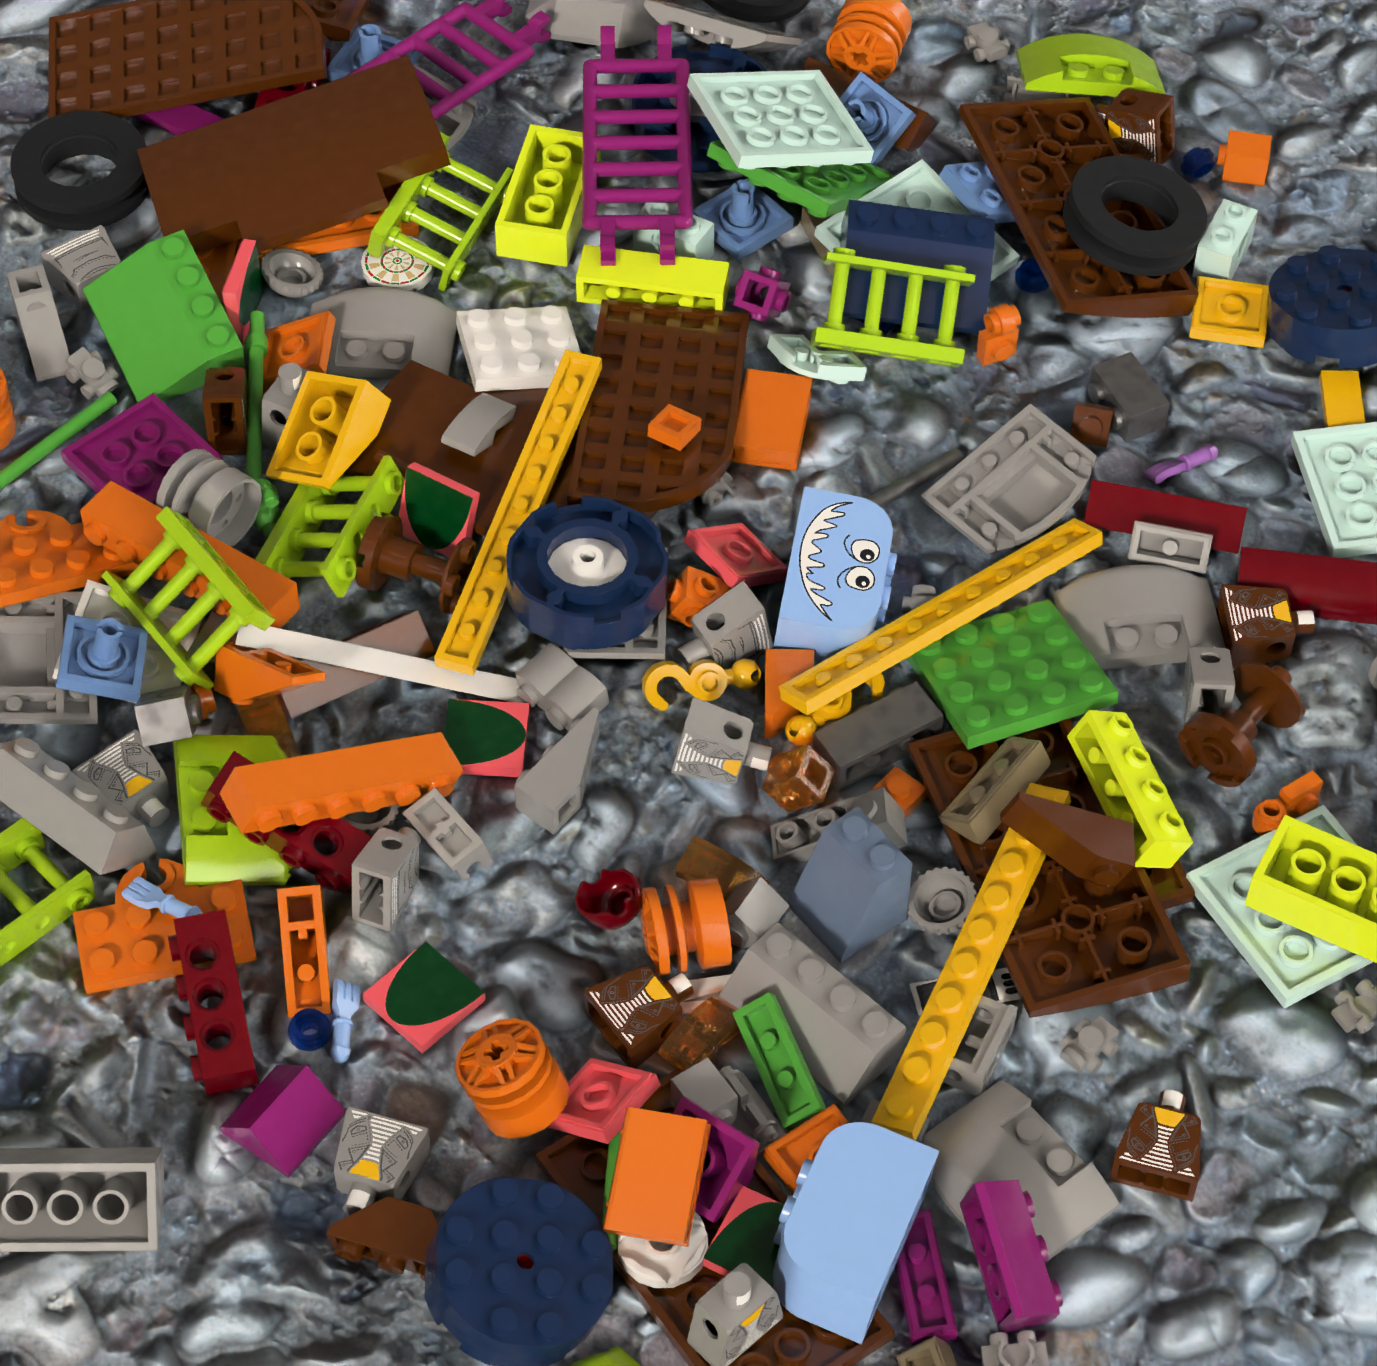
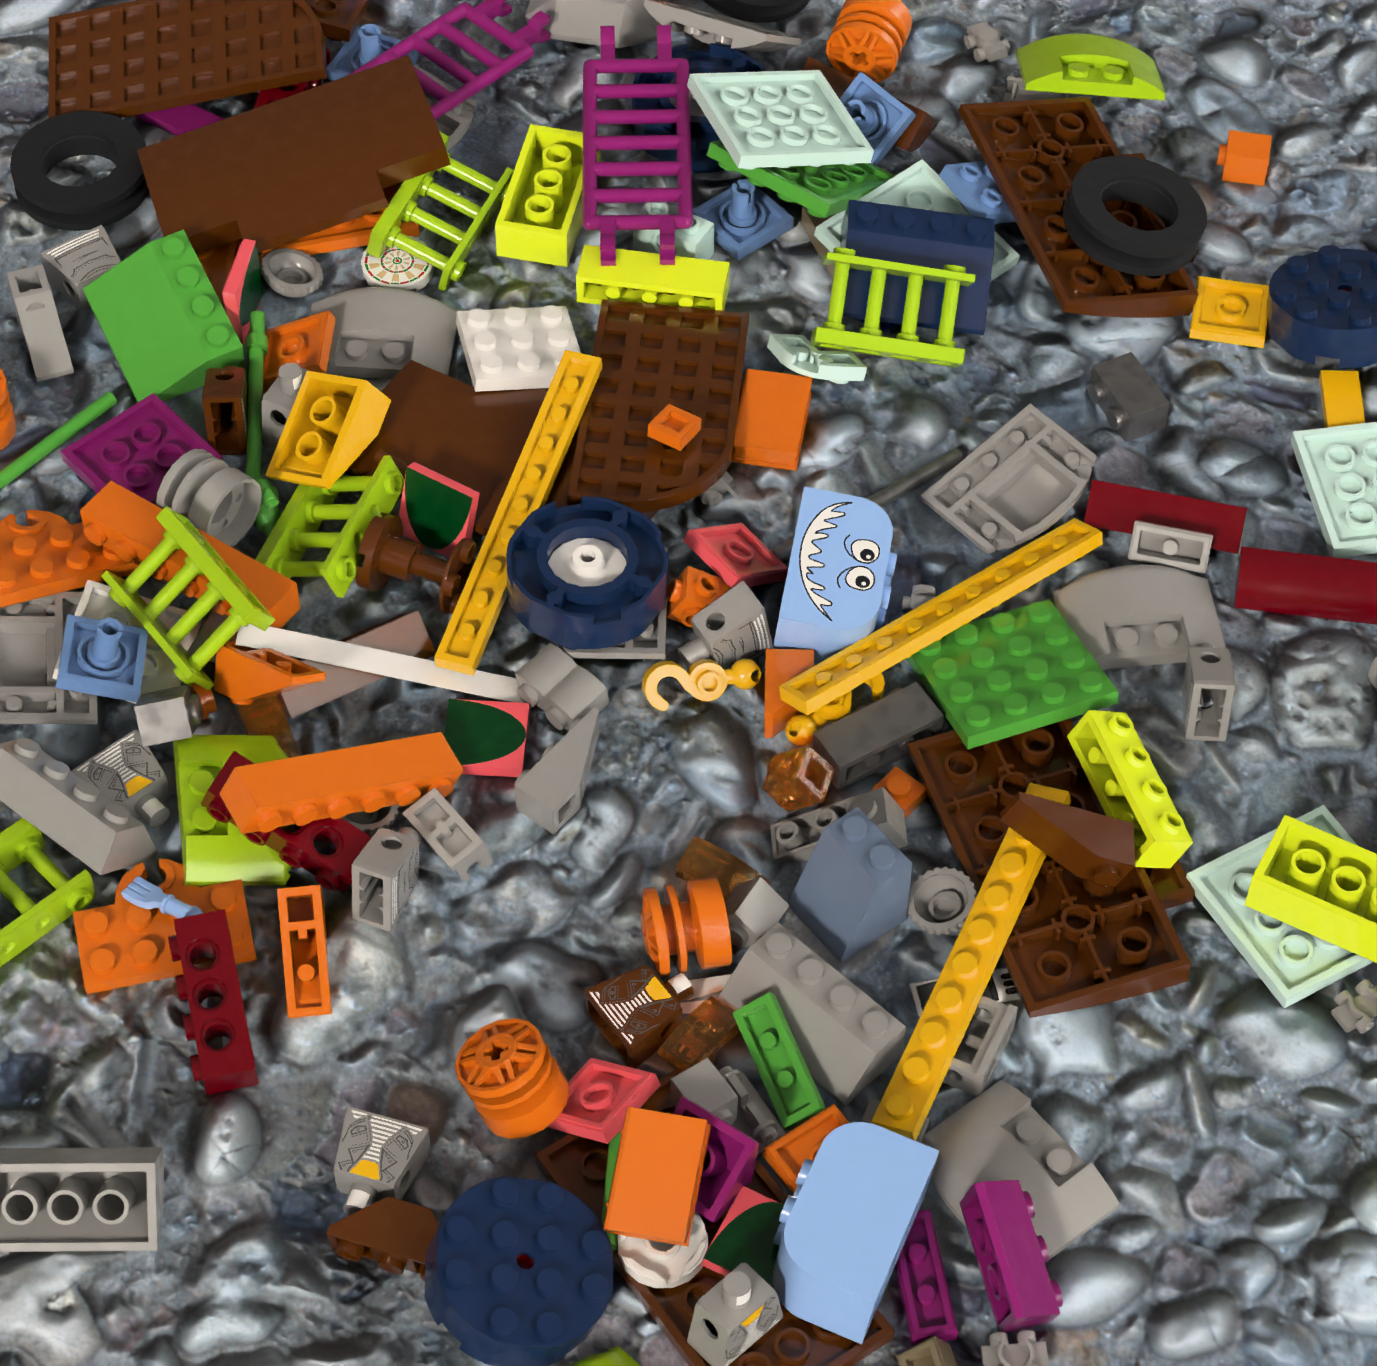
light grey piece [65,347,119,399] -> none
magenta slope [220,1065,345,1178] -> none
clear blue plate [288,1008,332,1051] -> none
light blue piece [330,978,360,1064] -> none
dark green tile [362,941,486,1054] -> none
light grey slope [441,392,516,456] -> none
dark red hair [574,868,643,930] -> none
light grey torso [671,697,772,784] -> none
magenta brick [733,266,791,322] -> none
dark tan slope [939,736,1051,845] -> none
orange plate [976,303,1021,367] -> none
clear blue plate [1015,259,1049,293] -> none
light grey piece [1058,1015,1120,1074] -> none
reddish brown plate [1070,401,1114,448] -> none
reddish brown torso [1095,89,1176,165] -> none
reddish brown torso [1109,1090,1201,1202] -> none
medium lavender piece [1143,444,1218,484] -> none
reddish brown piece [1178,661,1306,787] -> none
clear blue plate [1180,147,1215,180] -> none
light aqua brick [1192,199,1258,280] -> none
reddish brown torso [1216,584,1315,669] -> none
orange plate [1252,770,1323,836] -> none

